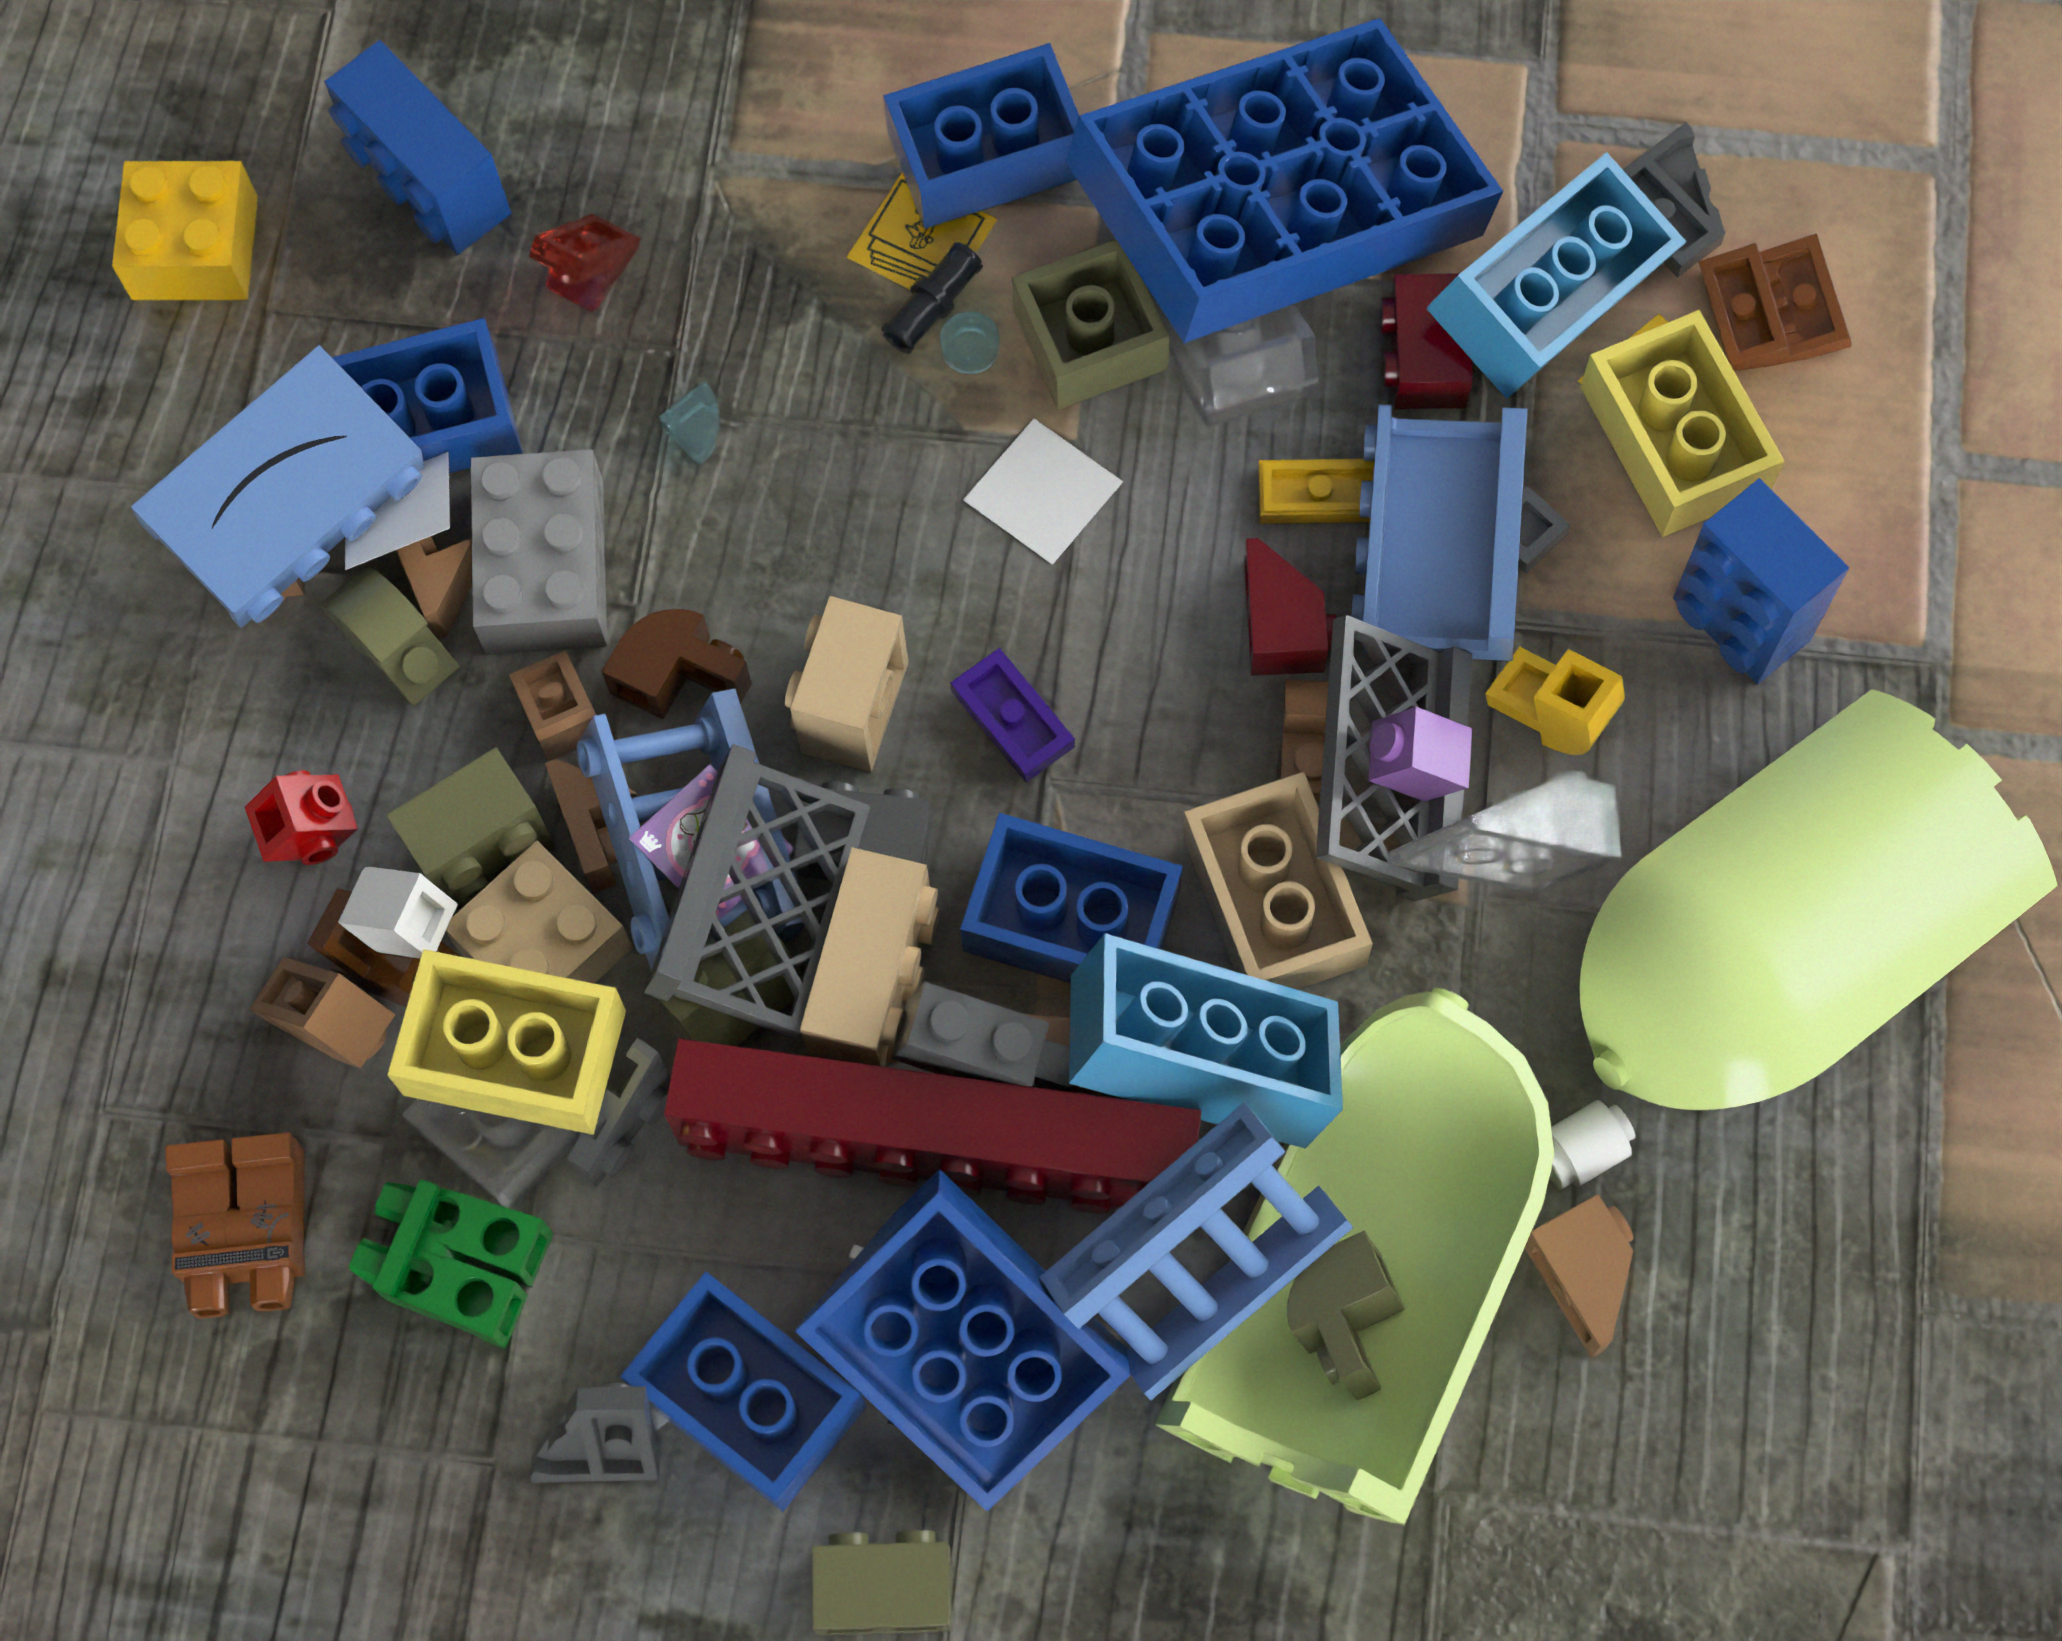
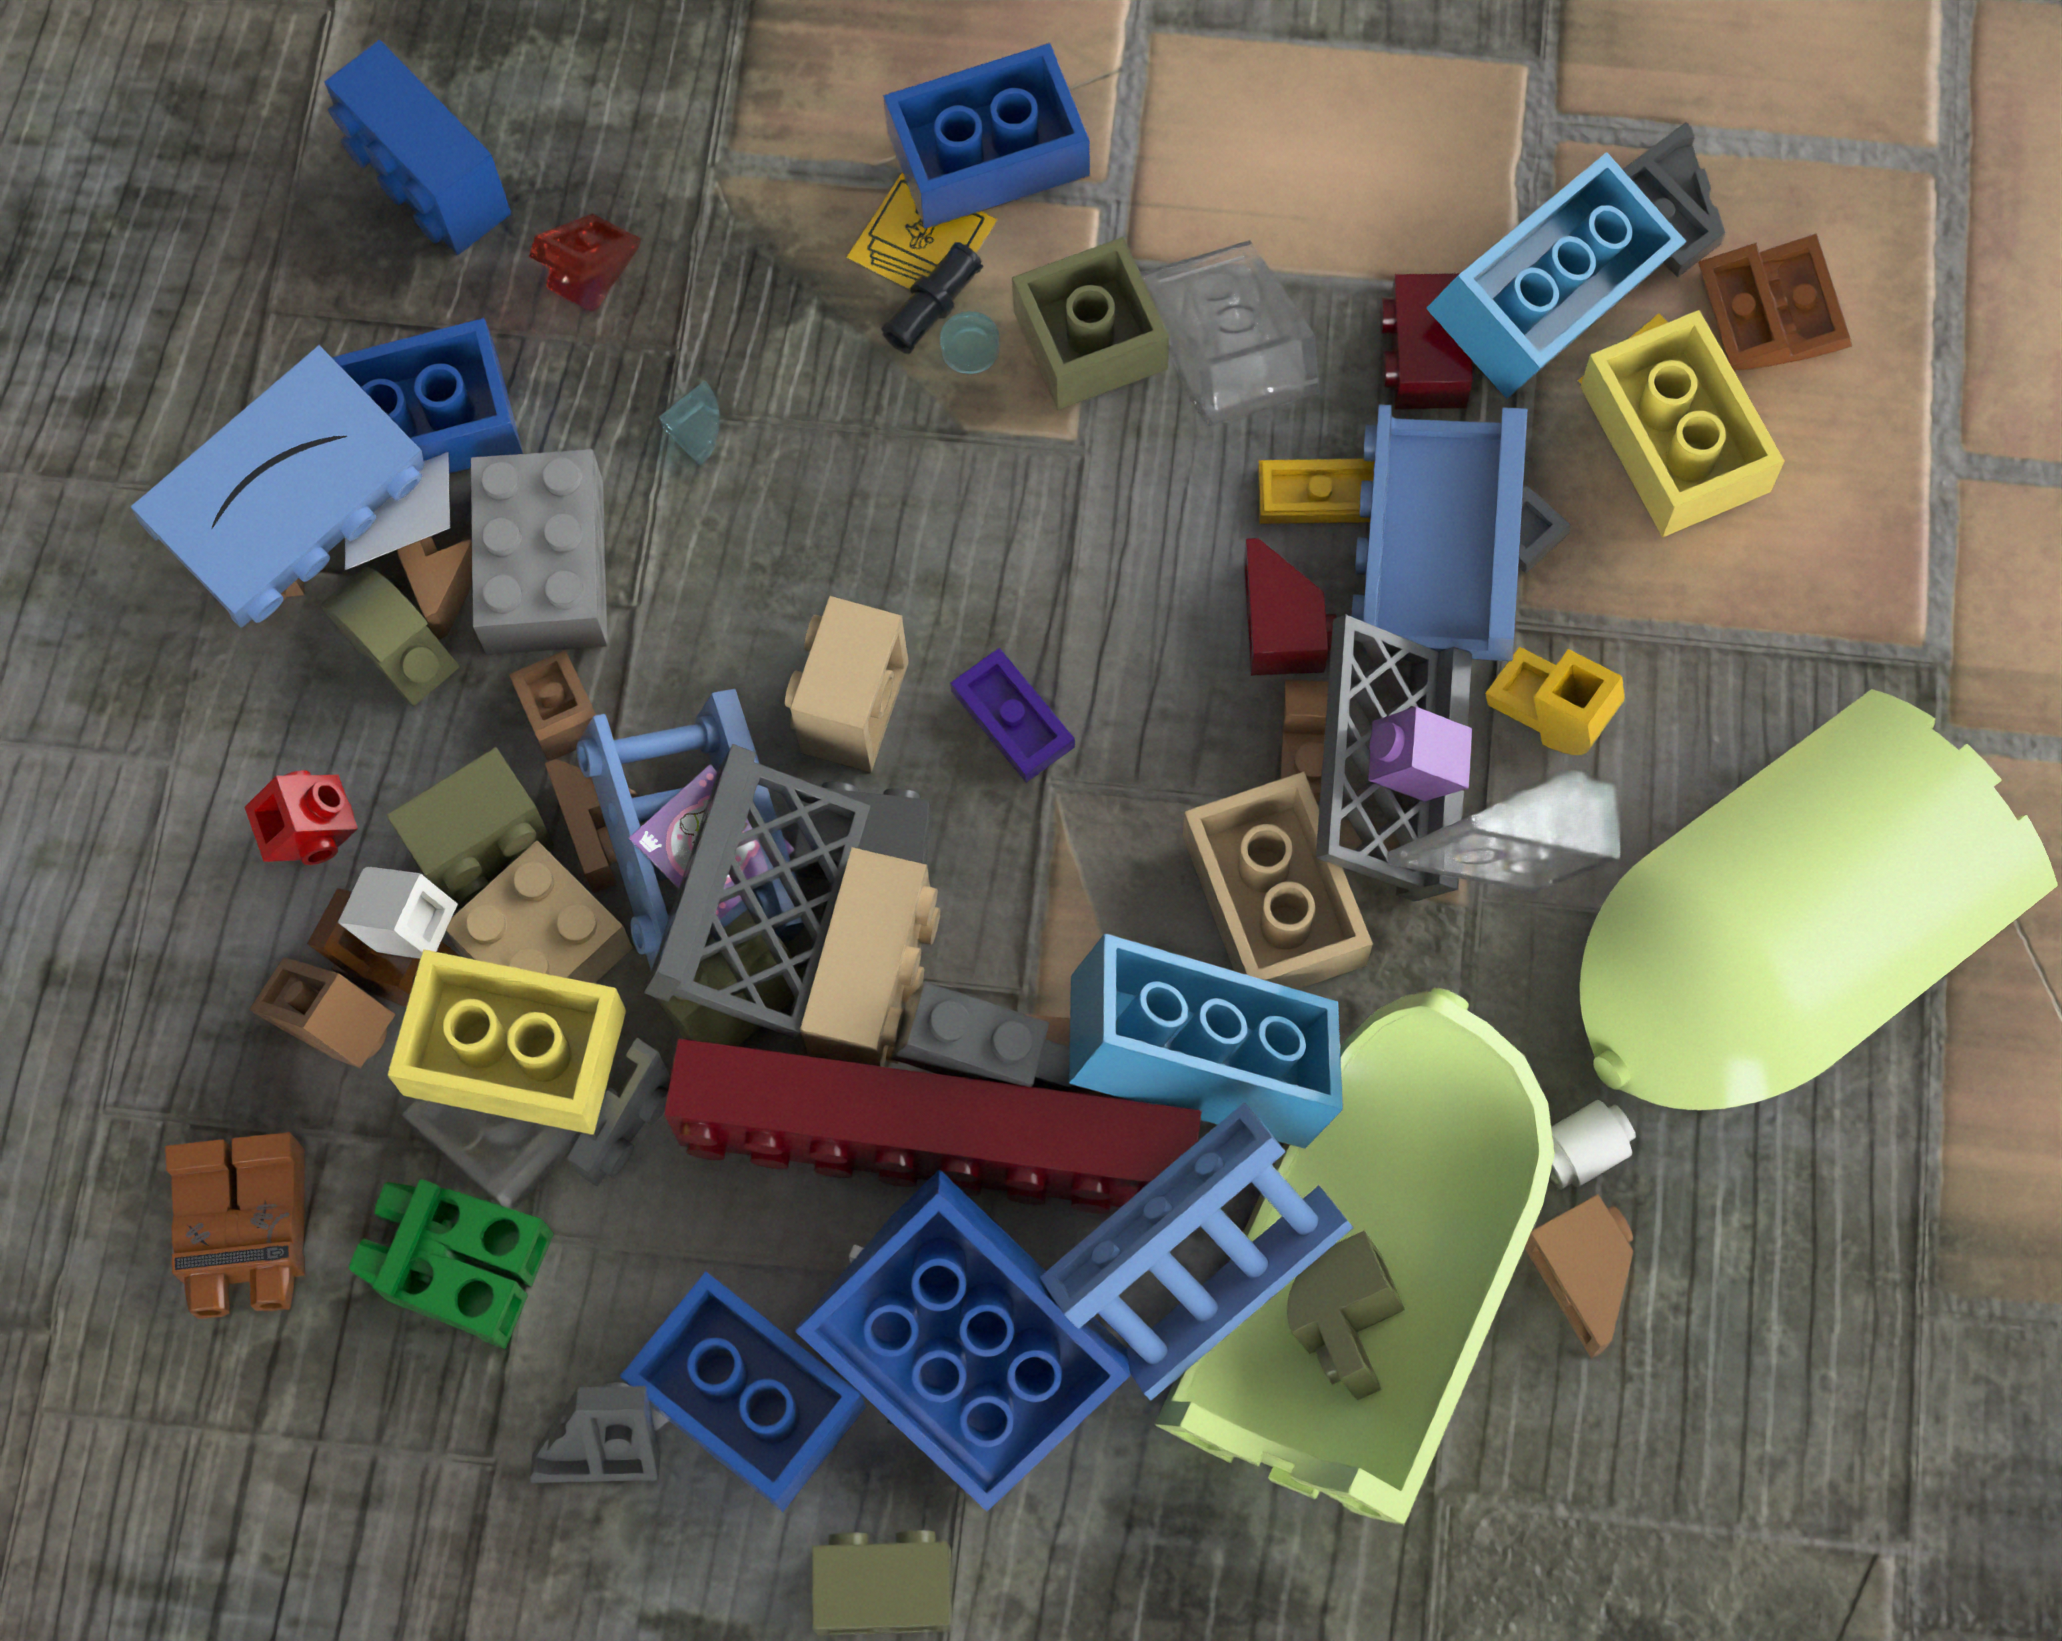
yellow brick [112,161,258,300] -> none
reddish brown brick [601,609,752,719] -> none
blue brick [960,813,1183,983] -> none
white sticker [963,419,1123,565] -> none
blue brick [1066,18,1503,343] -> none
blue brick [1673,478,1850,685] -> none

